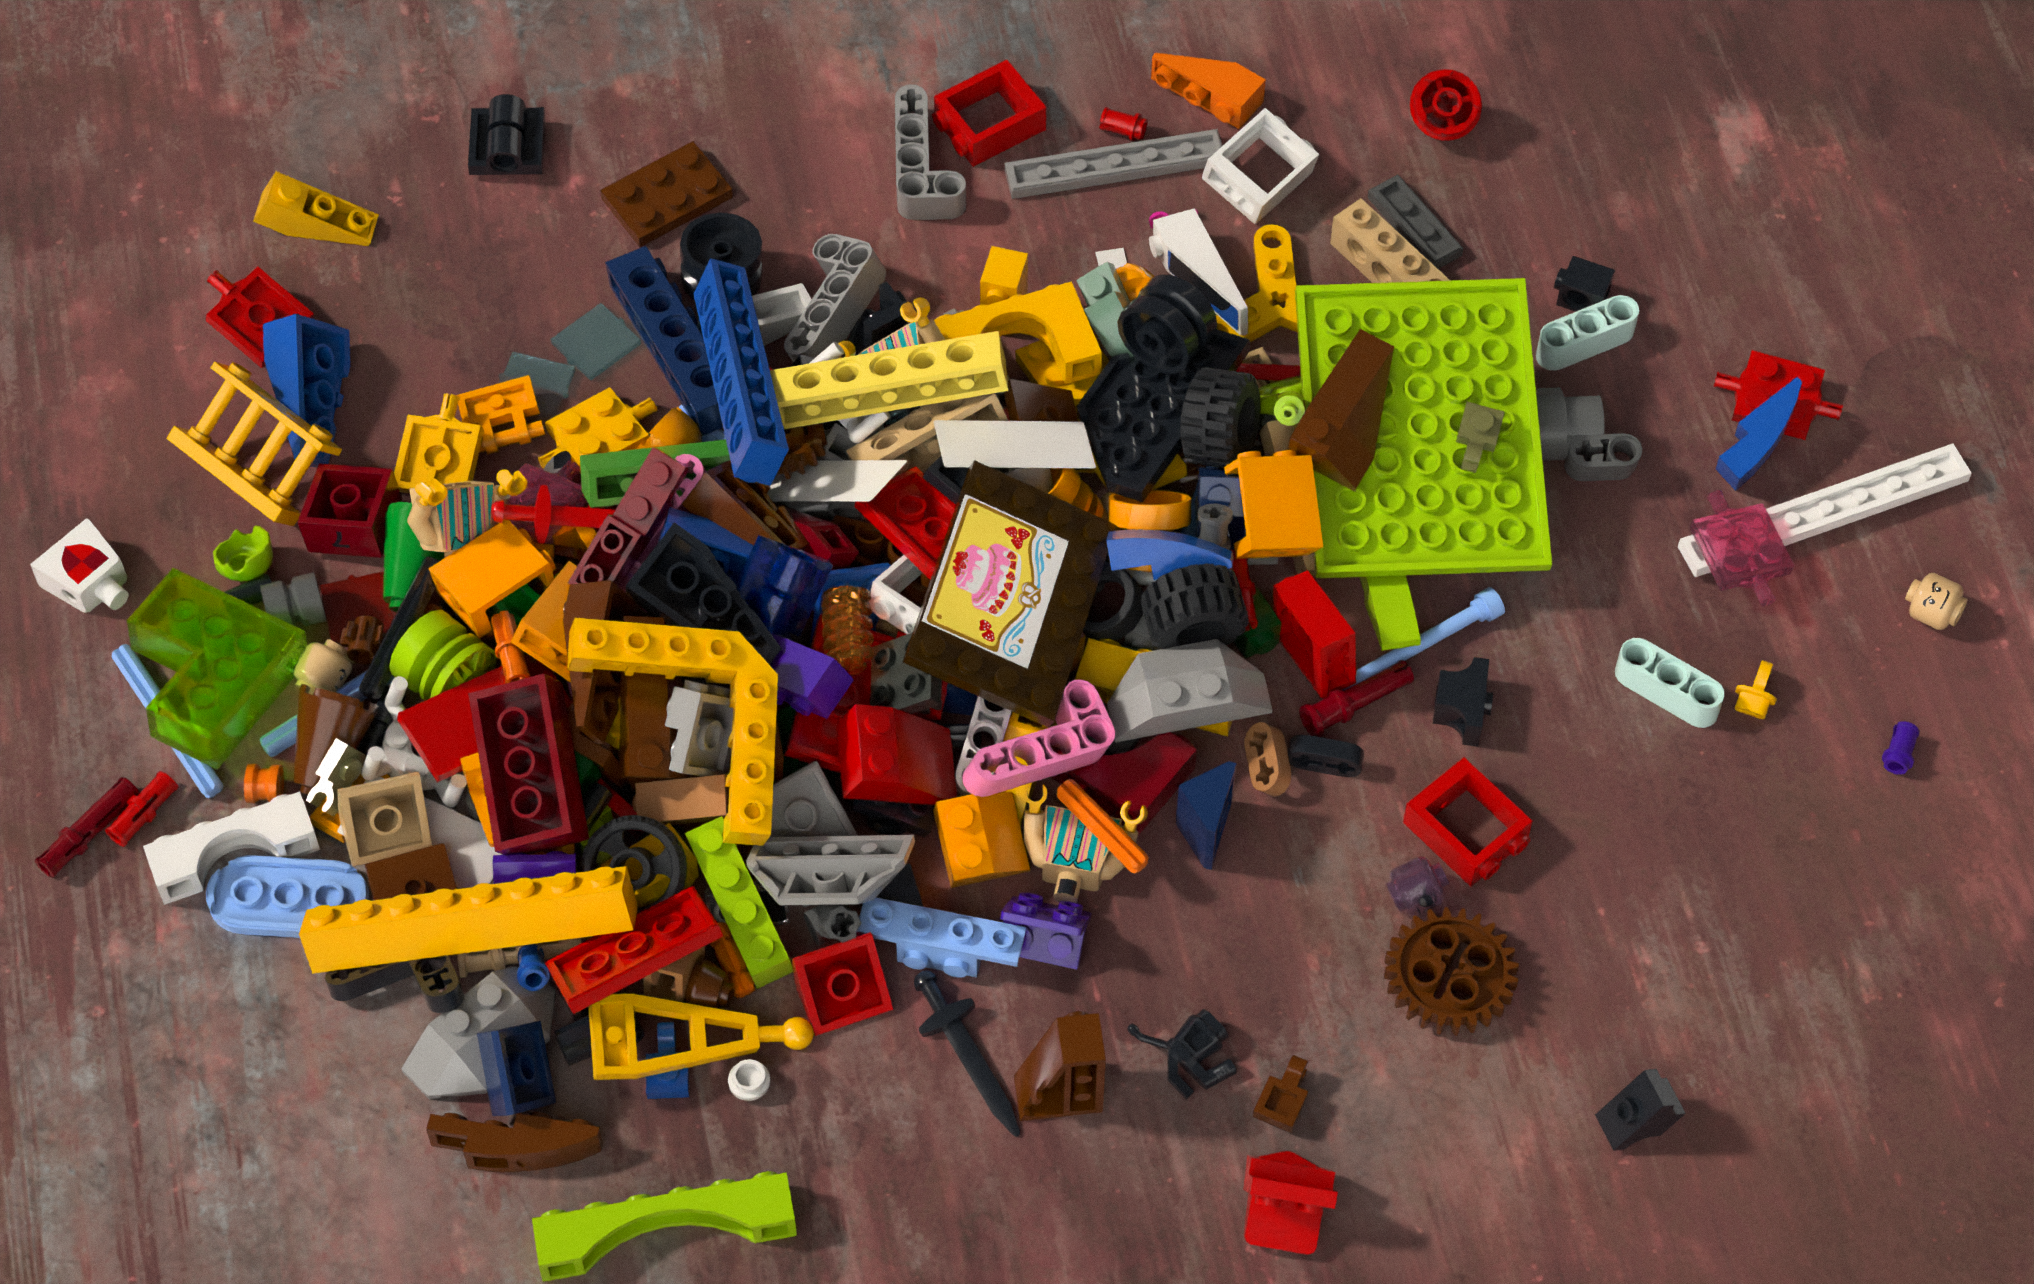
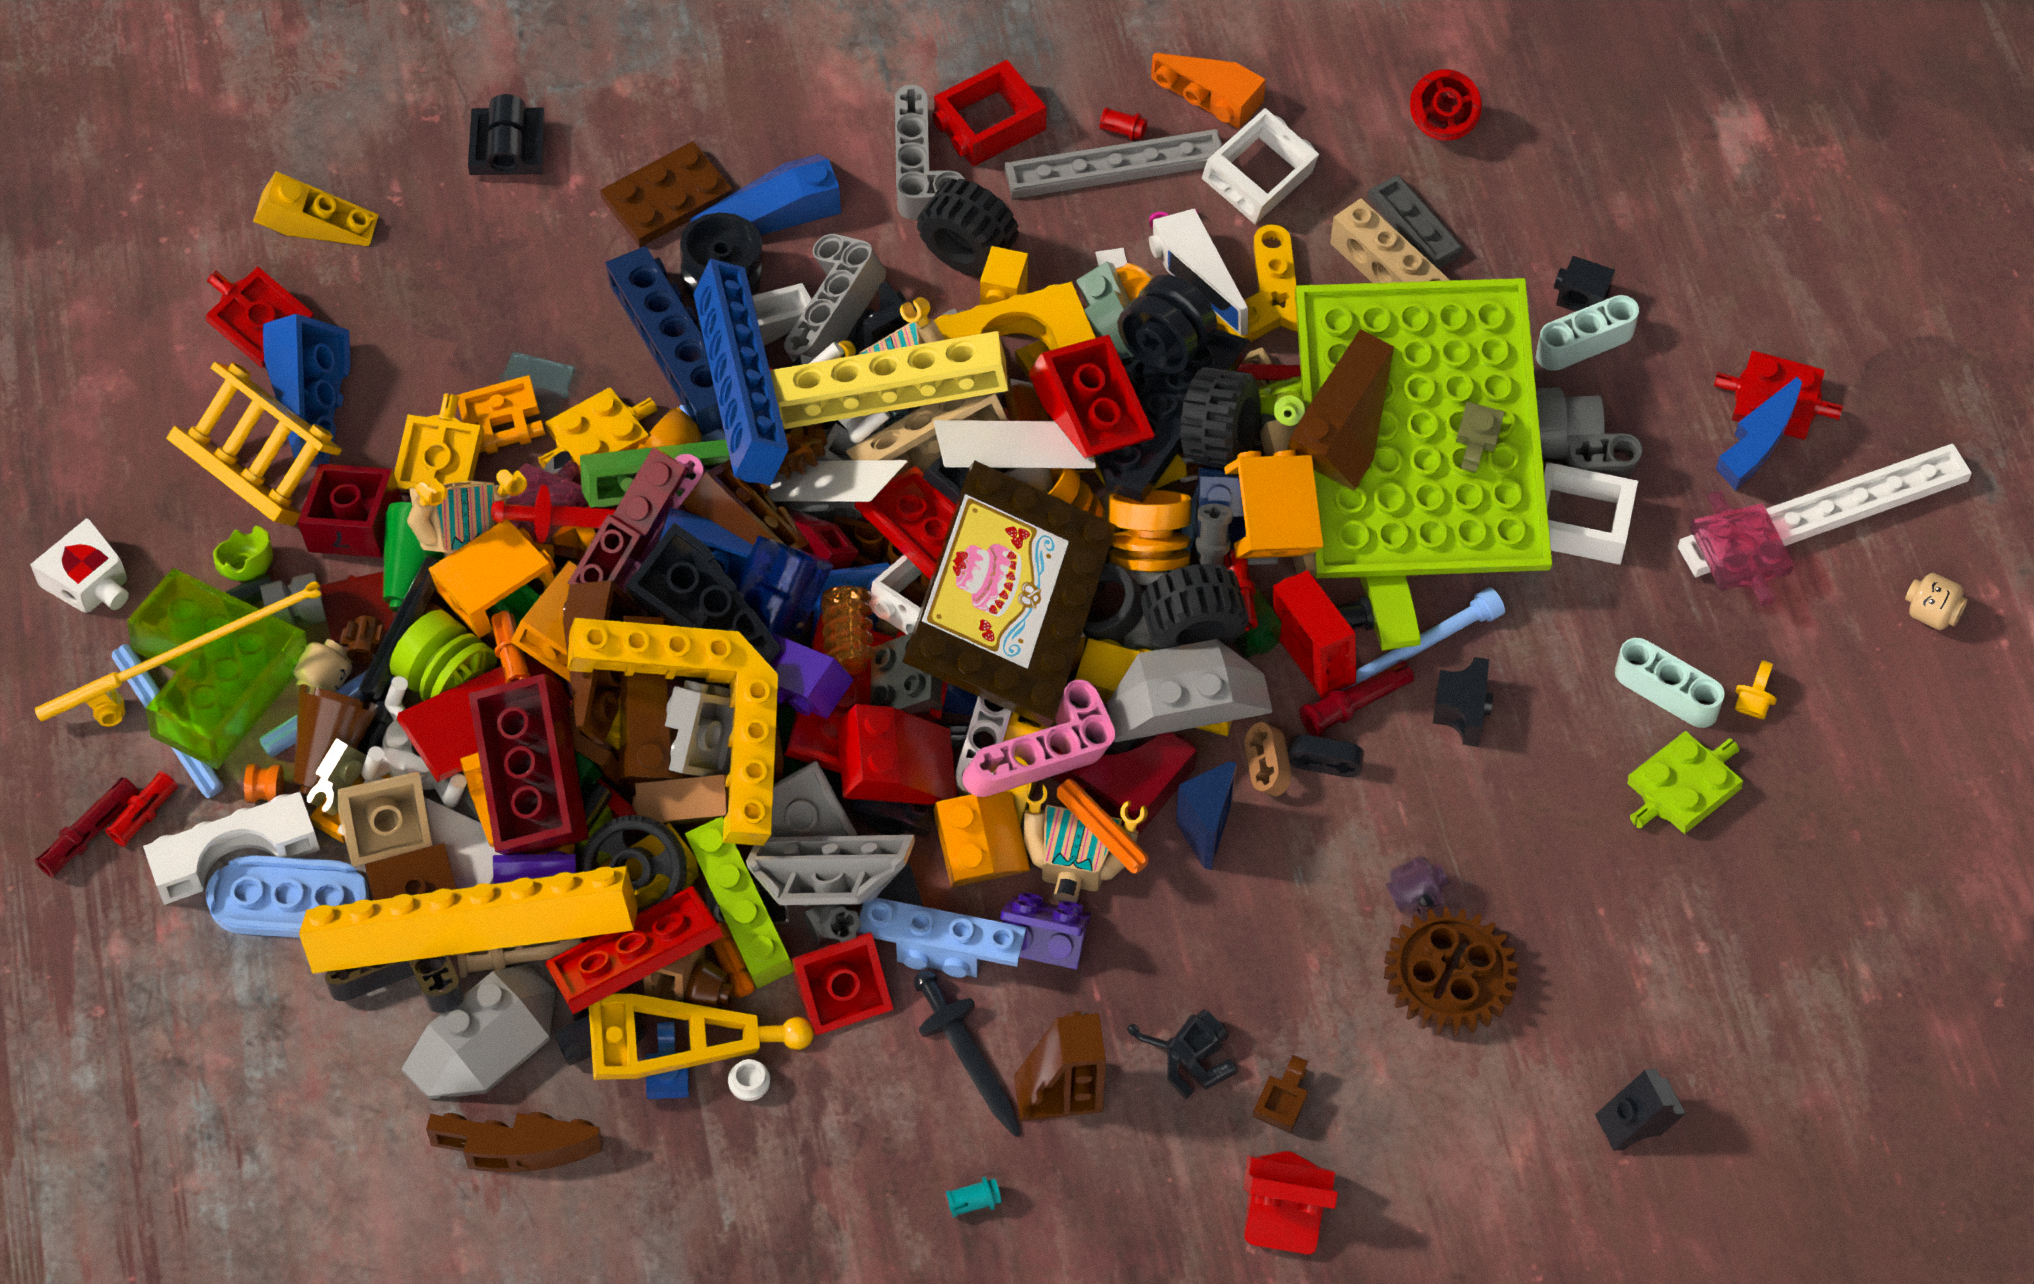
dark blue slope [477,1020,556,1116] -> none
blue pin [517,944,550,991] -> none
lime arch [532,1171,797,1282] -> none
clear light blue piece [551,303,641,381] -> none
blue slope [1106,529,1234,580] -> none
red window [1403,757,1533,887] -> none
dark purple pin [1882,721,1920,774] -> none
none -> yellow piece [35,581,321,727]
none -> blue wedge [690,154,841,235]
none -> black tyre [917,178,1019,277]
none -> teal pin [945,1176,1002,1218]
none -> red slope [1028,334,1155,459]
none -> black bush [1332,595,1374,631]
none -> white window [1544,462,1638,565]
none -> lime plate [1627,731,1743,834]

